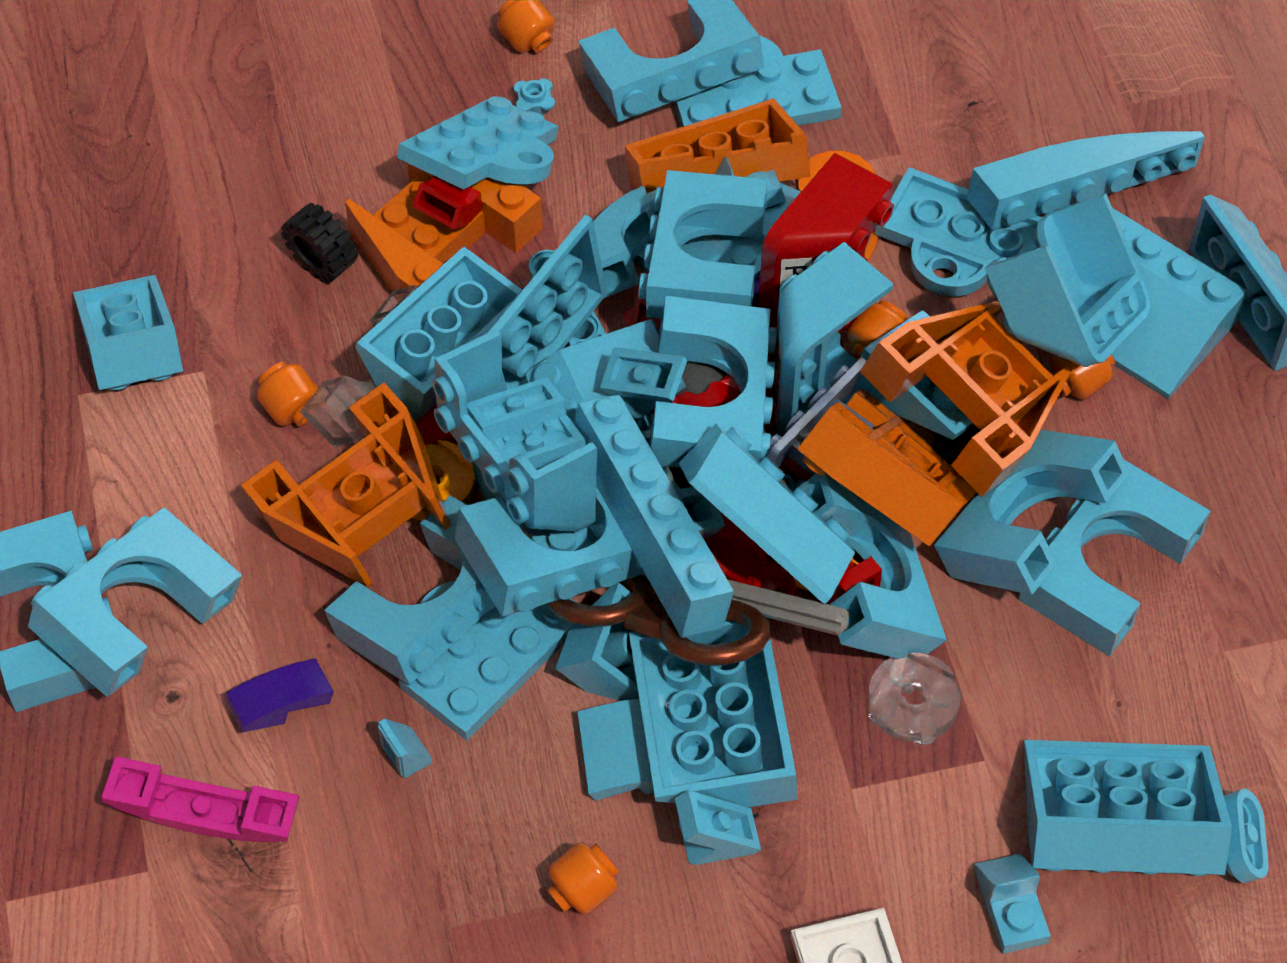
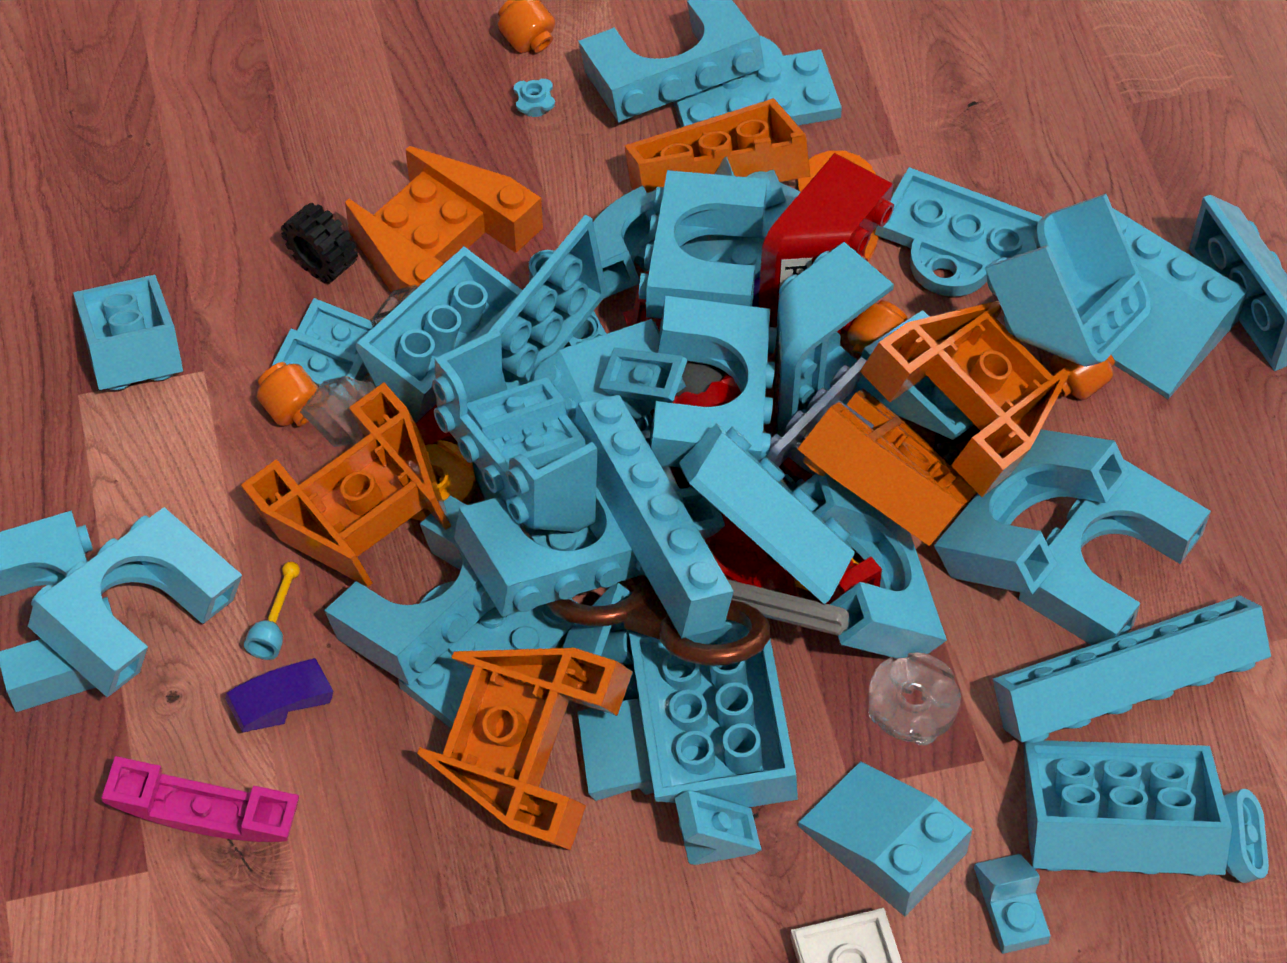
medium azure slope [377,719,432,778] -> none
medium azure plate [397,96,559,190] -> none
red piece [412,176,482,230] -> none
orange head [547,843,620,914] -> none
medium azure slope [966,131,1205,230] -> none
none -> medium azure hinge [244,561,300,660]
none -> medium azure slope [272,298,378,398]
none -> orange wedge [417,648,633,850]
none -> medium azure slope [798,761,973,916]
none -> medium azure brick [993,595,1271,743]

